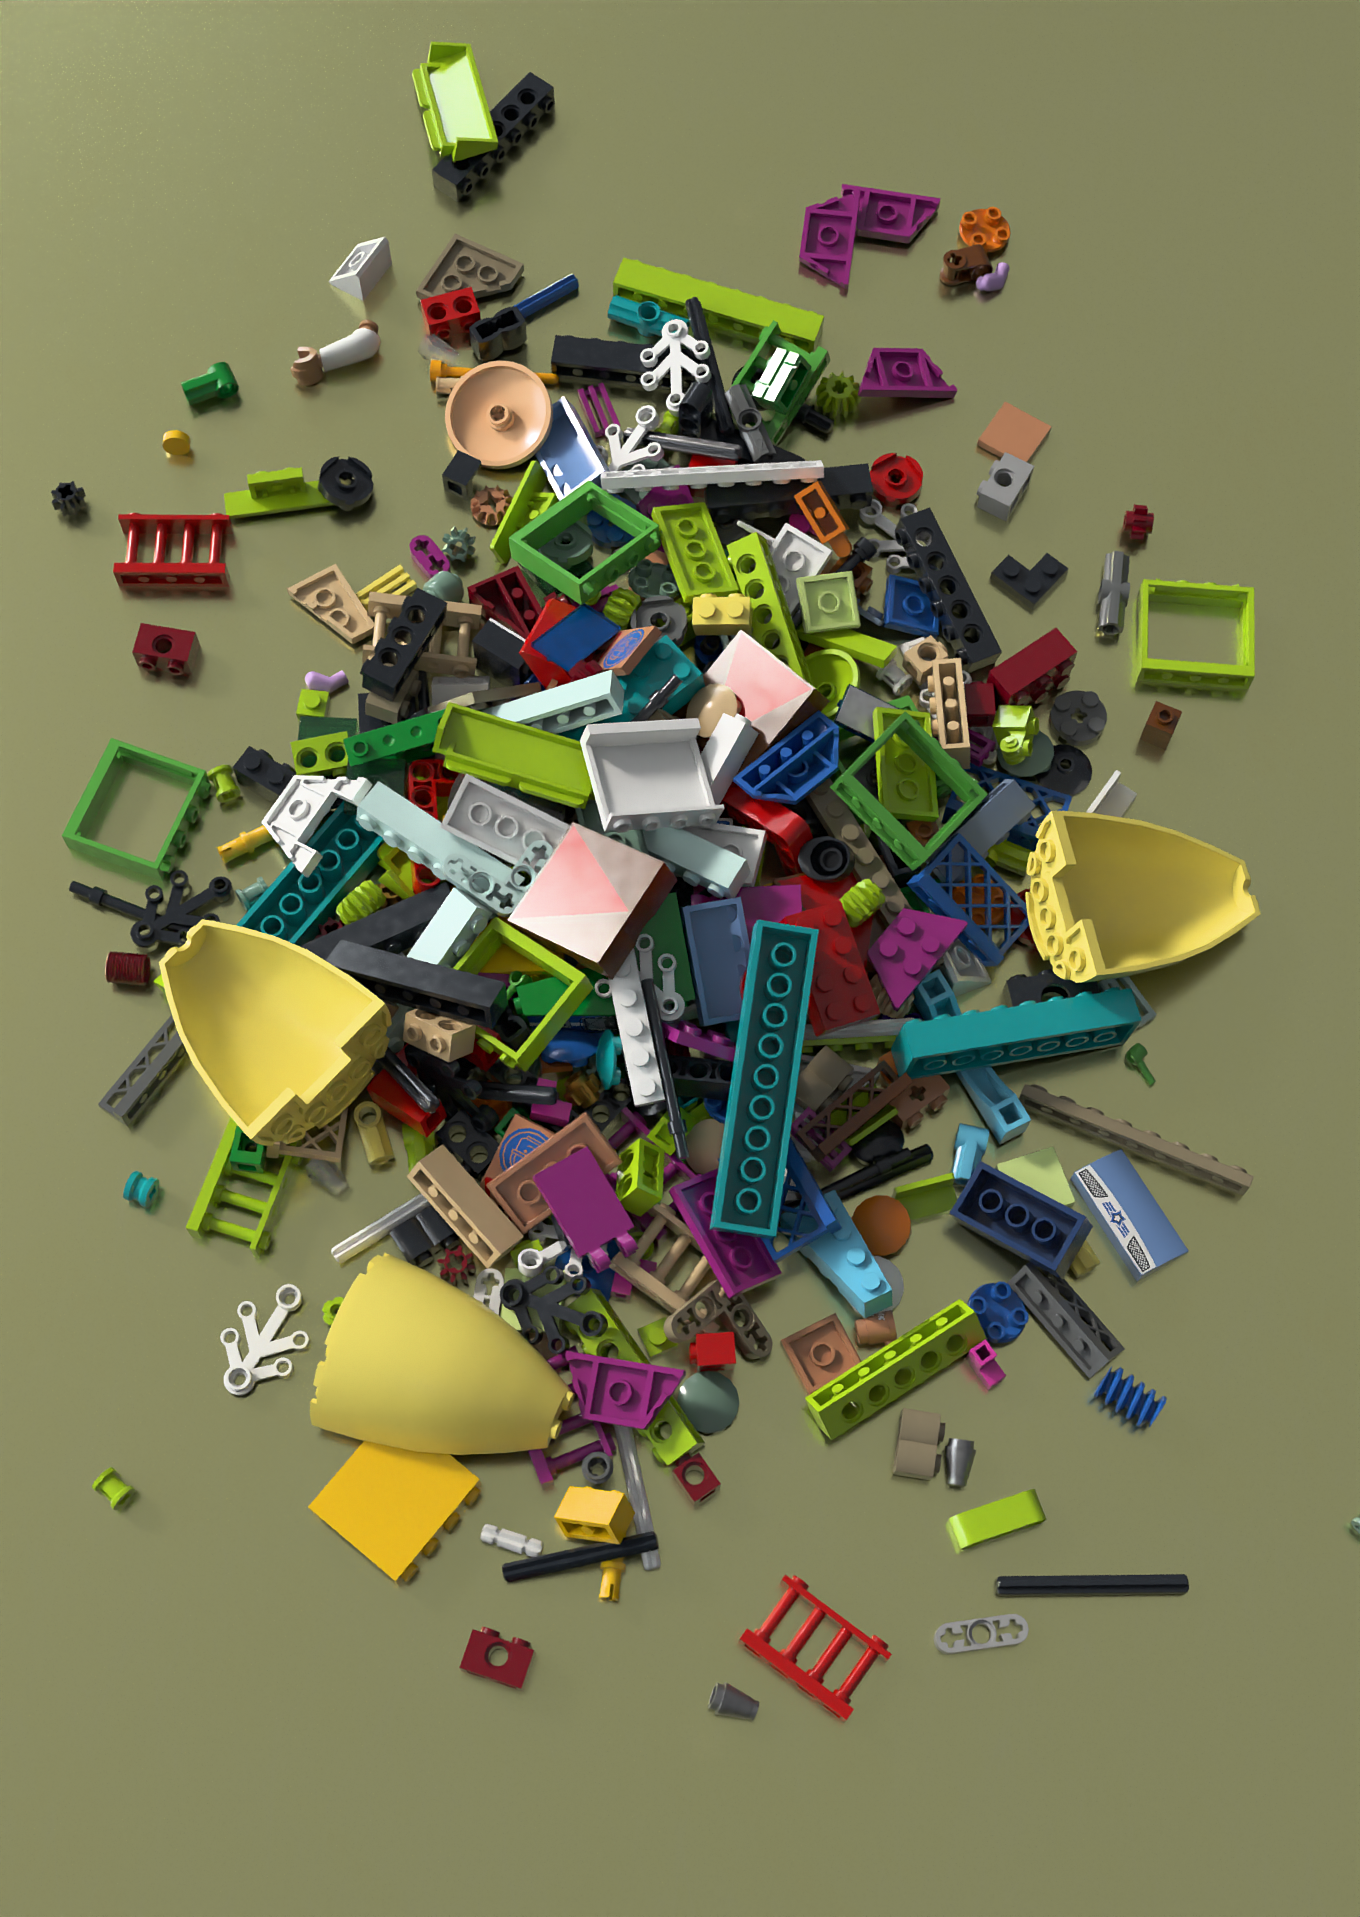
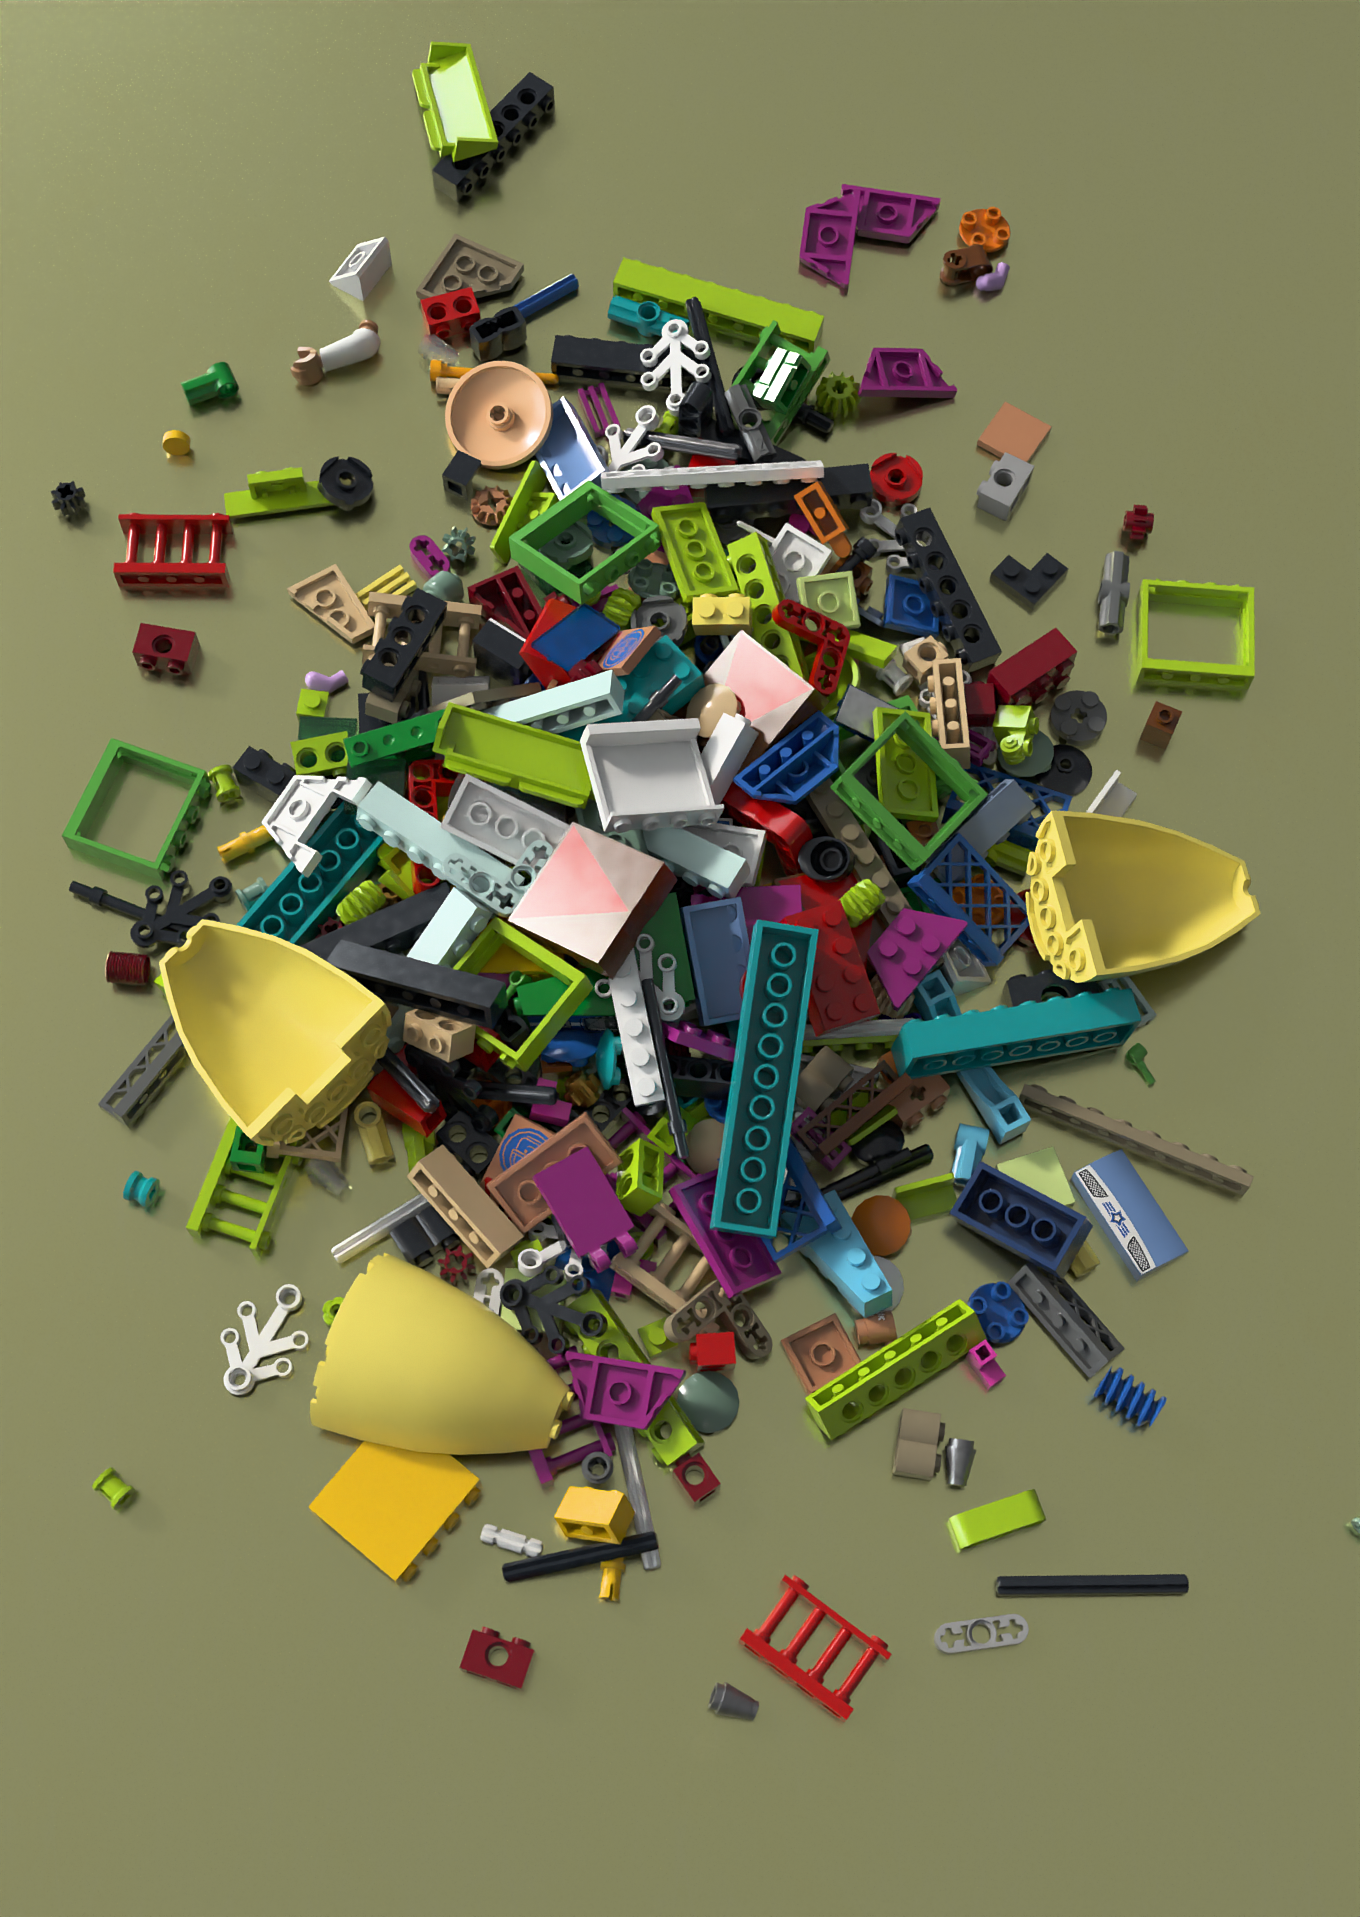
none -> red beam [772,599,850,698]

